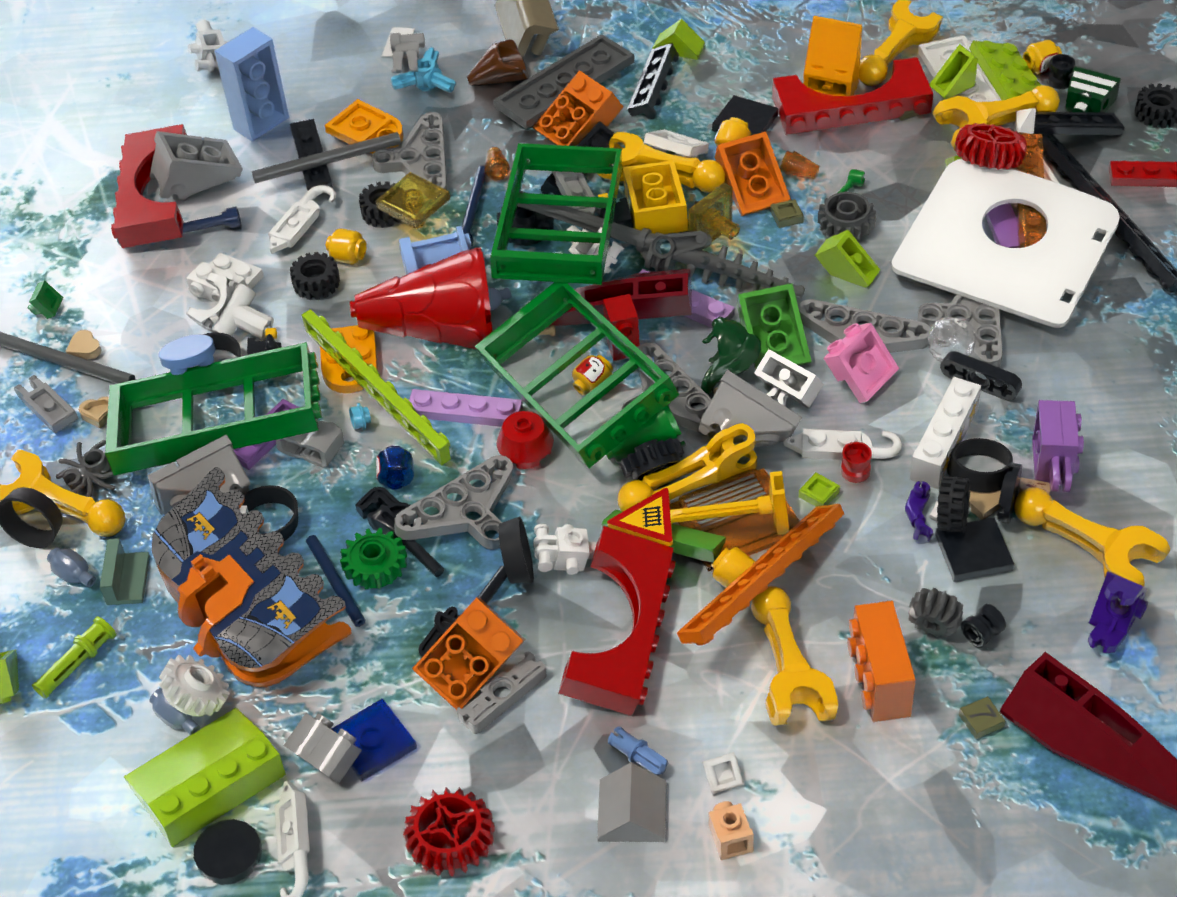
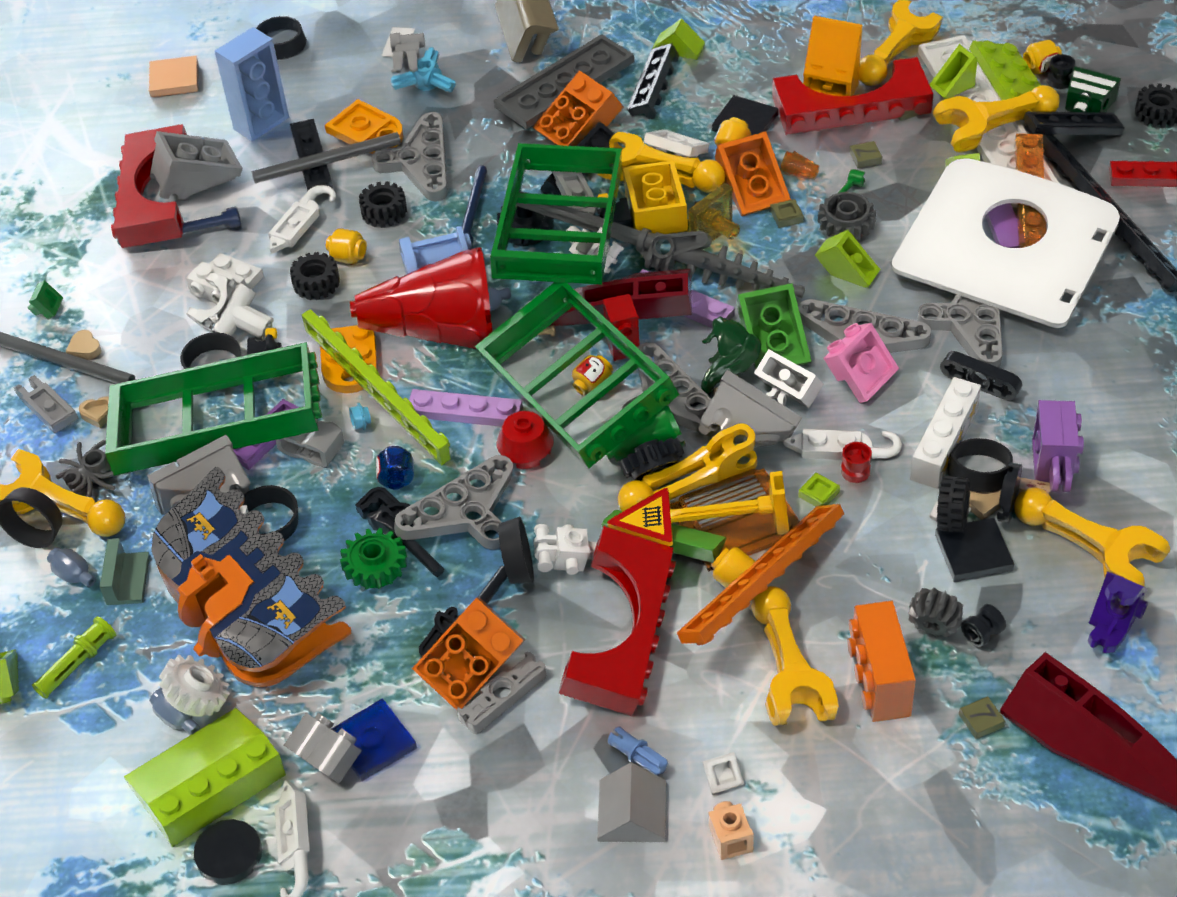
tile [158,335,216,375] -> none
white piece [188,20,229,72] -> none
dark blue piece [306,535,366,627] -> none
clear yellow tile [376,172,450,229] -> none
red gear [403,787,495,877] -> none
reddish brown hat [467,39,529,85] -> none
clear orange cone [485,147,510,181] -> none
dark purple arm [905,481,933,541] -> none
clear helmet [928,317,976,362] -> none
red gear [955,123,1027,170] -> none
white slope [1015,108,1036,136] -> none
none -> light nougat tile [149,55,198,97]
none -> black tyre [256,16,306,60]
none -> olive tile [849,141,882,169]

